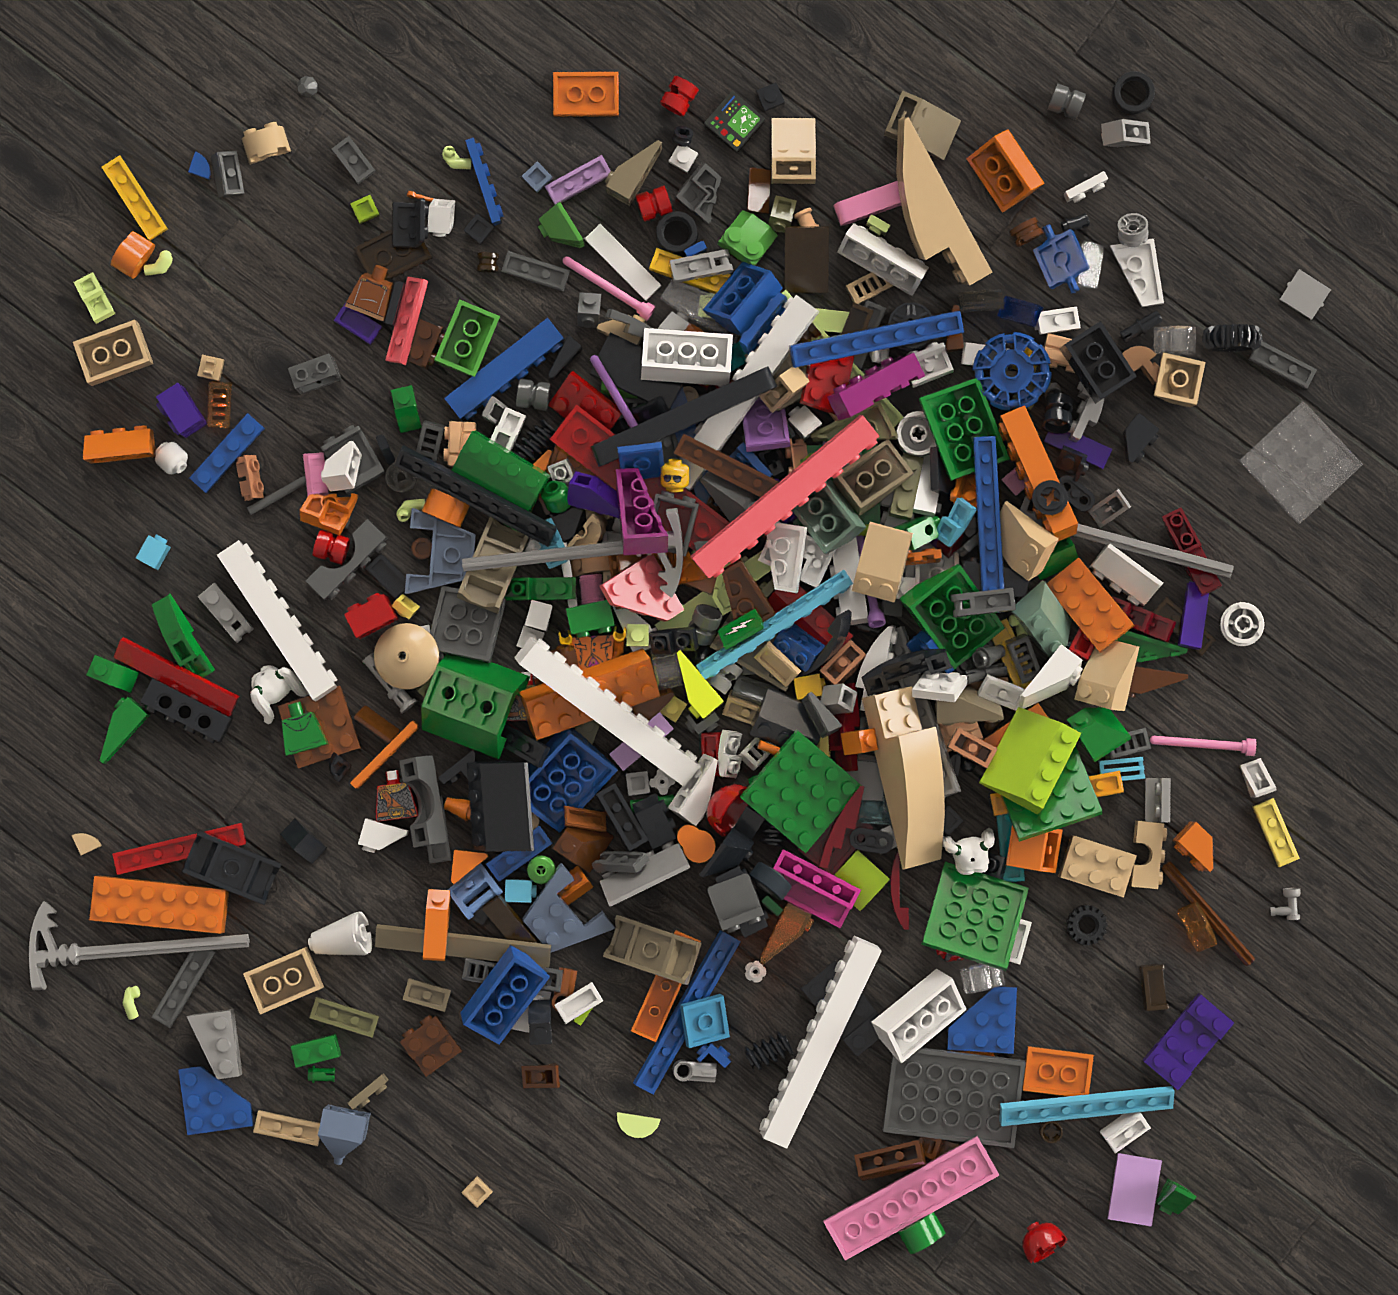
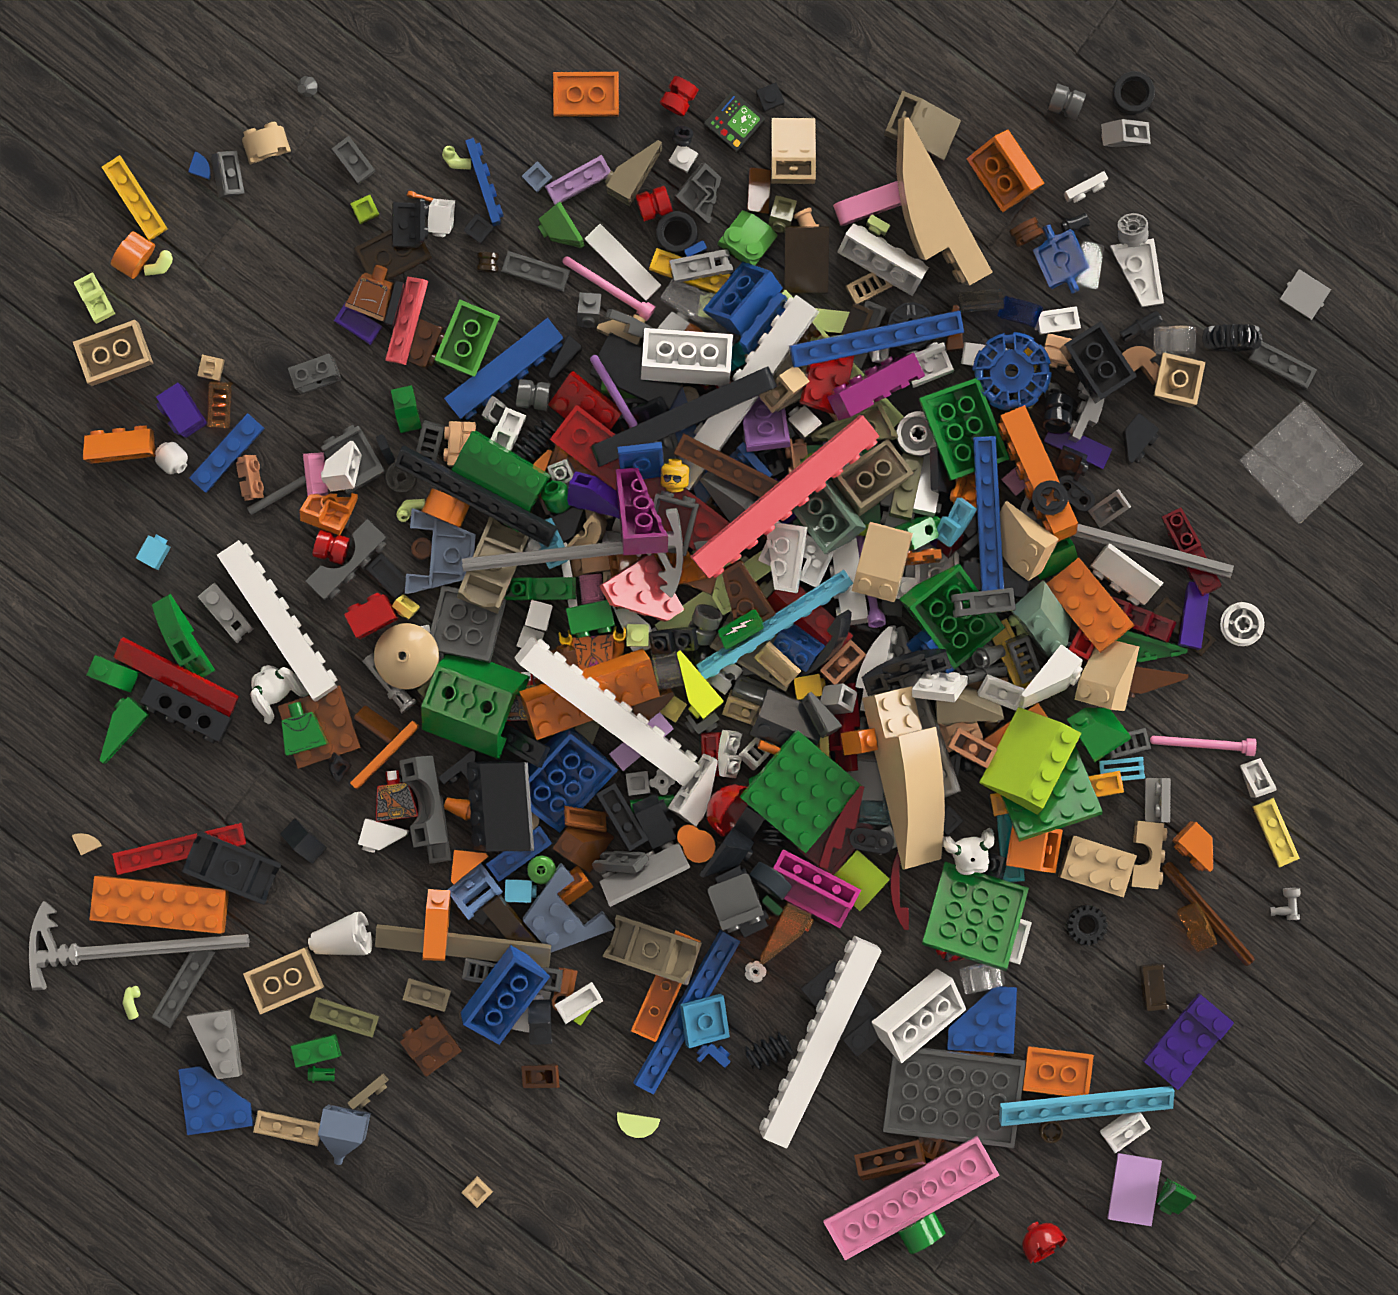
light grey piece [672,1059,717,1082] -> none

